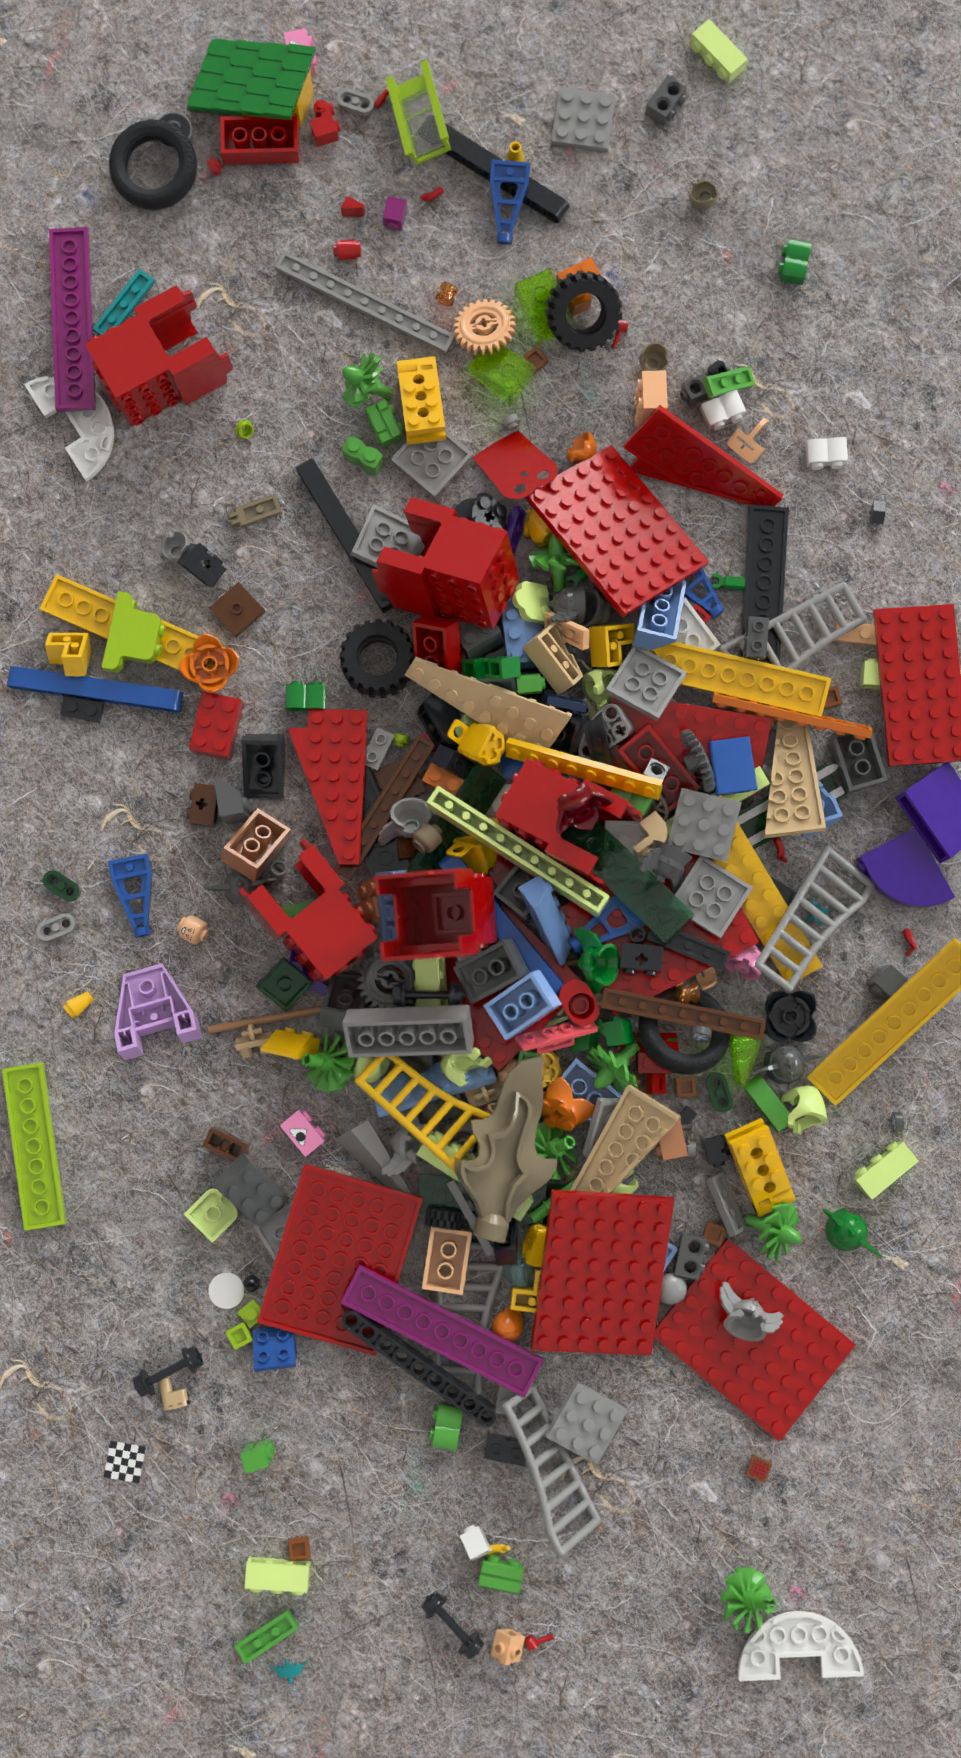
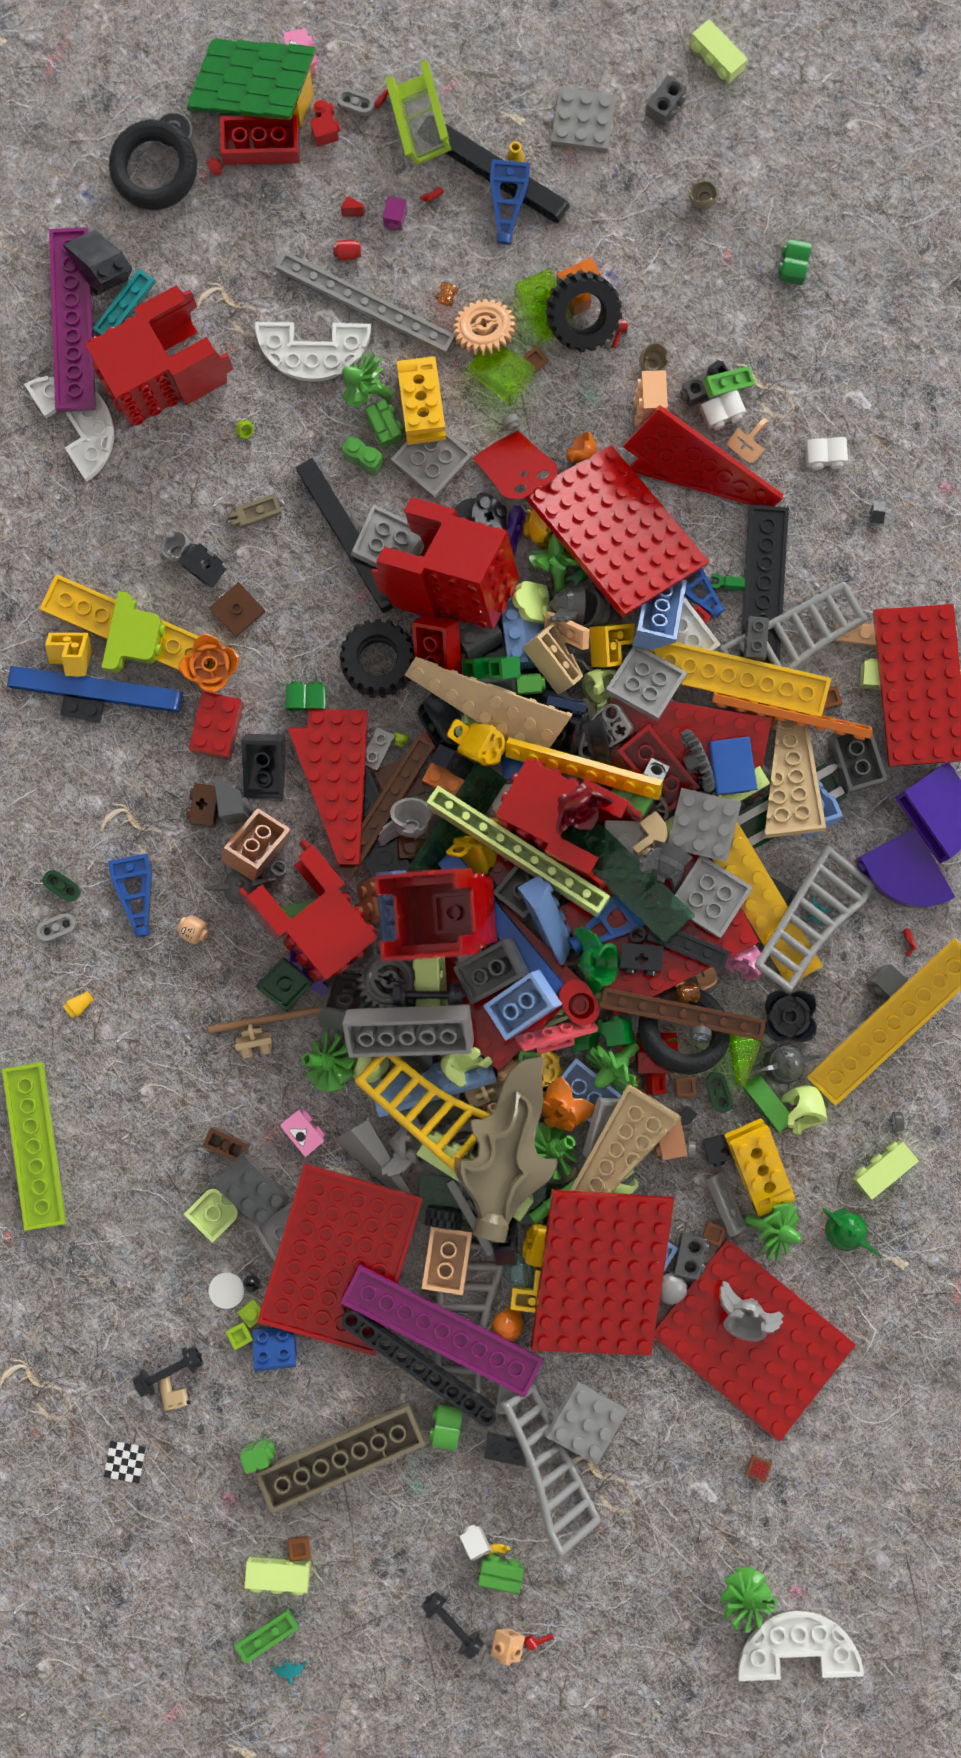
lavender wedge [114,963,202,1060] -> none
yellow slope [260,1027,321,1060] -> none
dark tan head [412,823,442,853] -> none
red piece [773,837,788,863] -> none
none -> black slope [63,229,133,295]
none -> white plate [255,322,372,382]
none -> dark tan brick [255,1401,426,1514]

